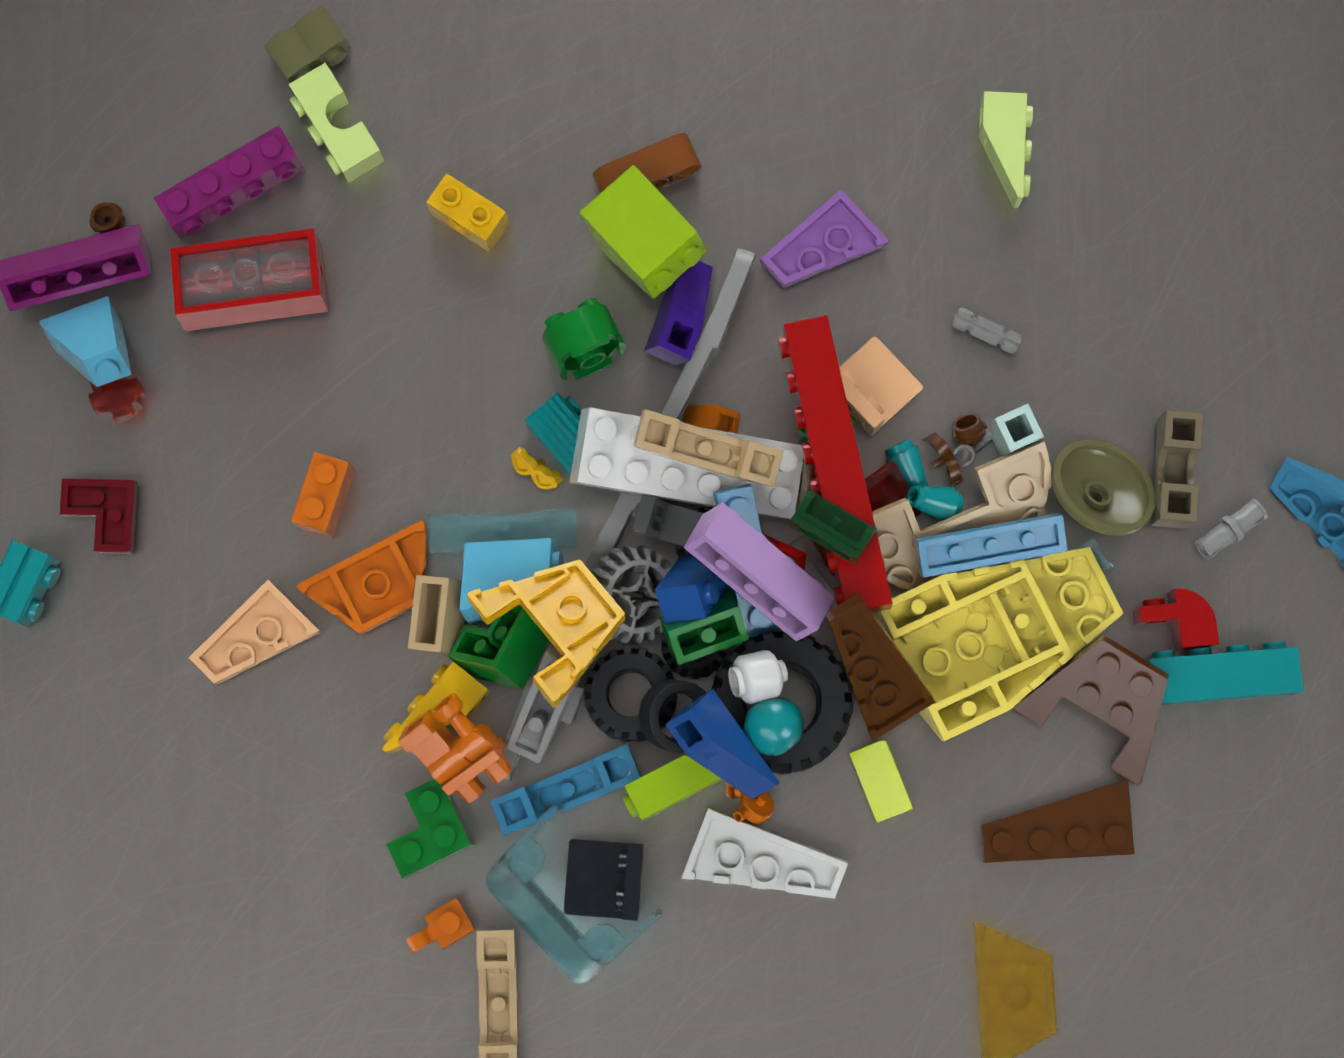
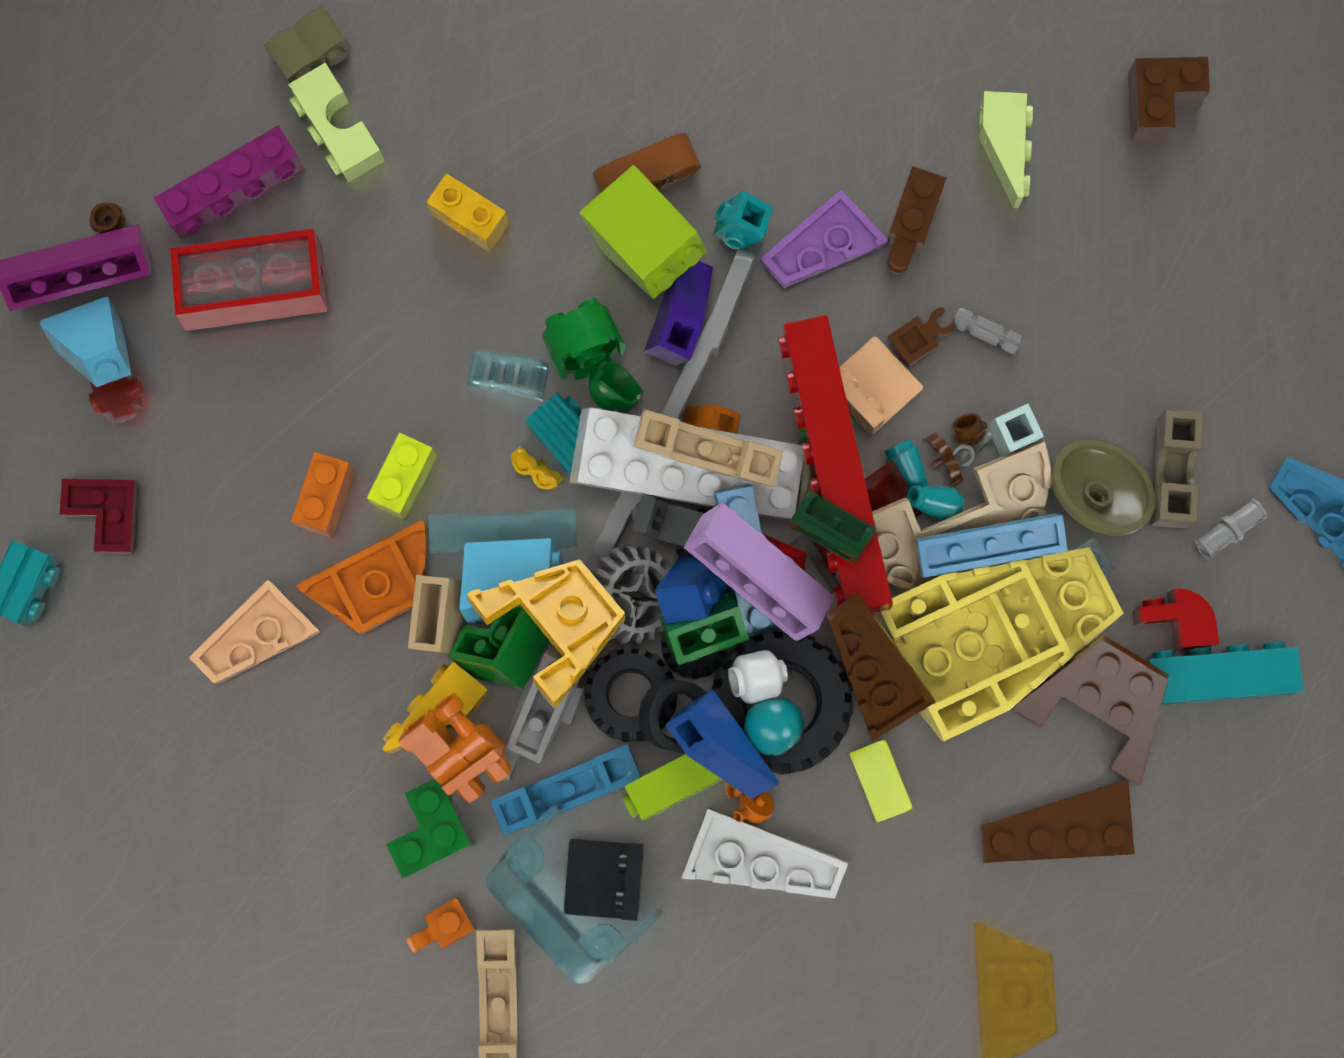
none -> neon yellow brick [367,432,437,520]
none -> clear light blue slope [467,350,549,399]
none -> green hair [588,359,643,414]
none -> teal brick [712,191,773,249]
none -> reddish brown brick [887,166,947,274]
none -> reddish brown plate [887,307,956,368]
none -> reddish brown brick [1128,57,1210,141]

